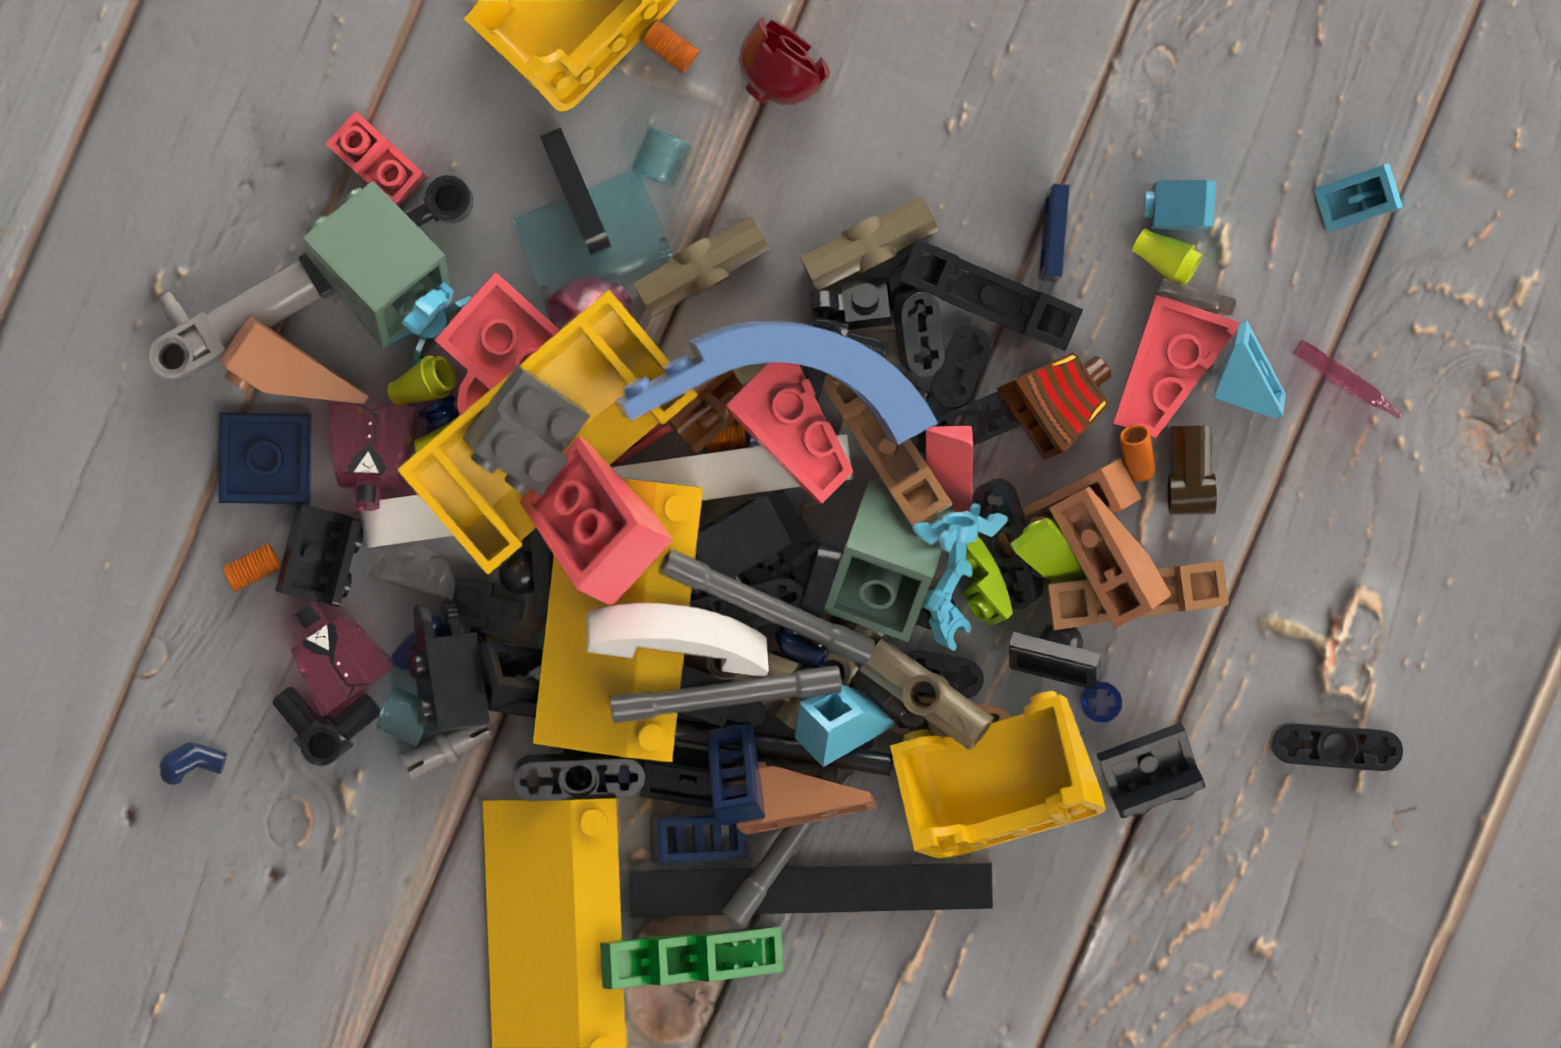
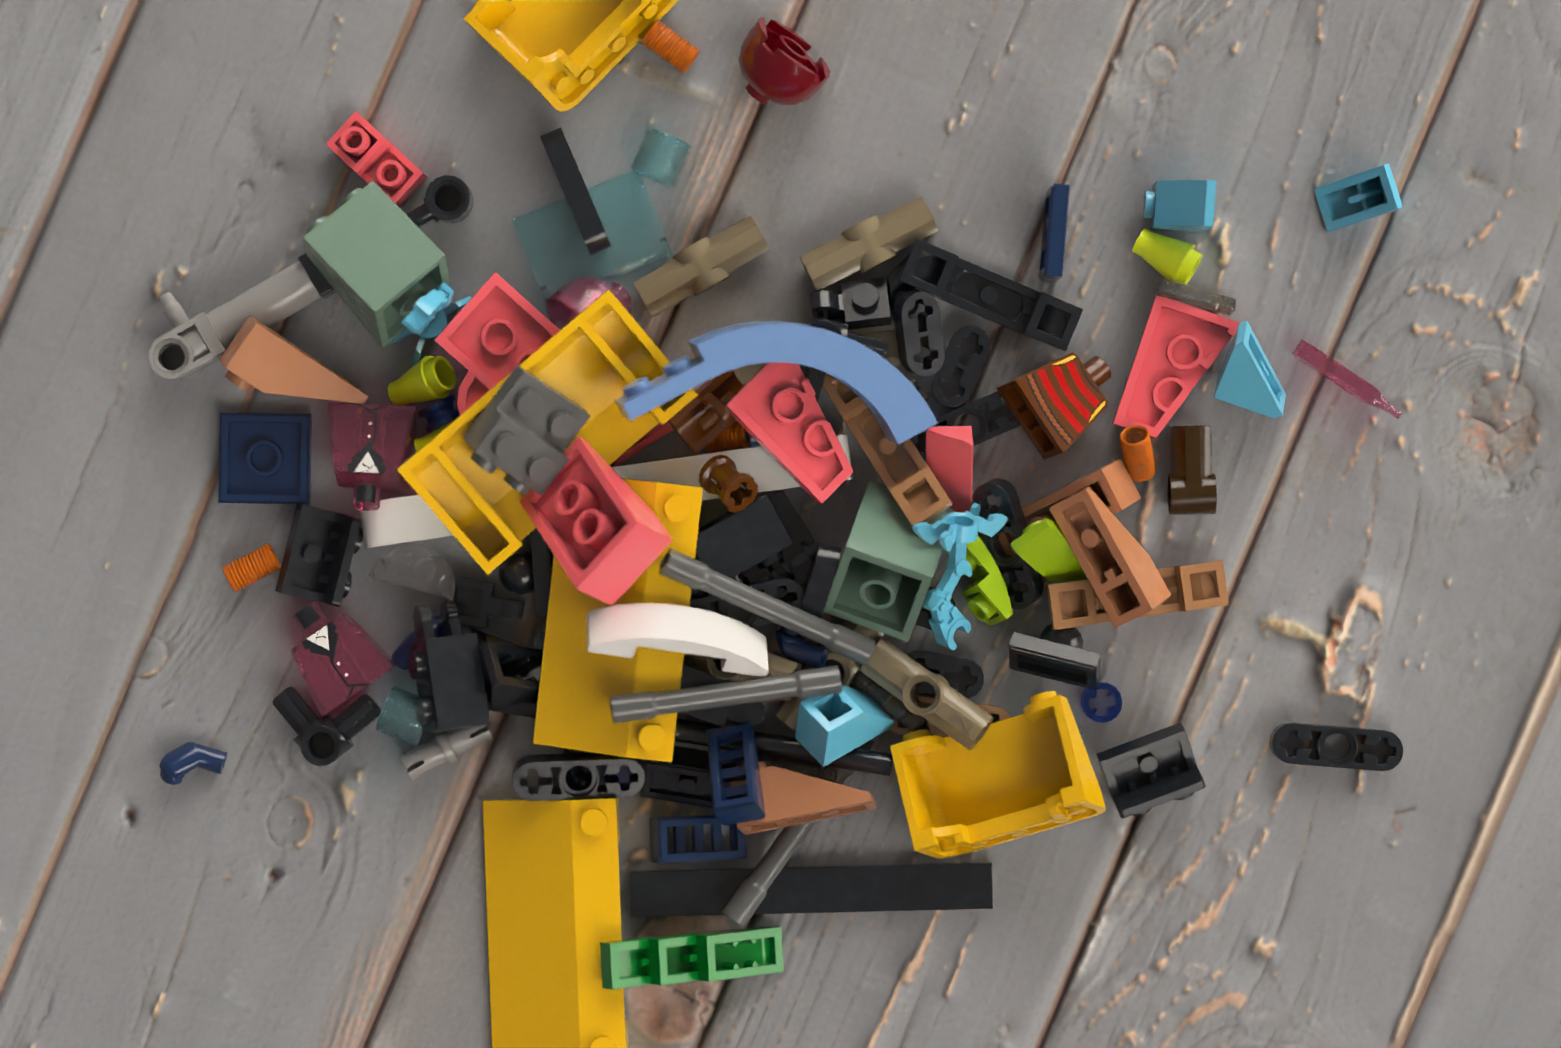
none -> reddish brown bush [699,455,758,512]

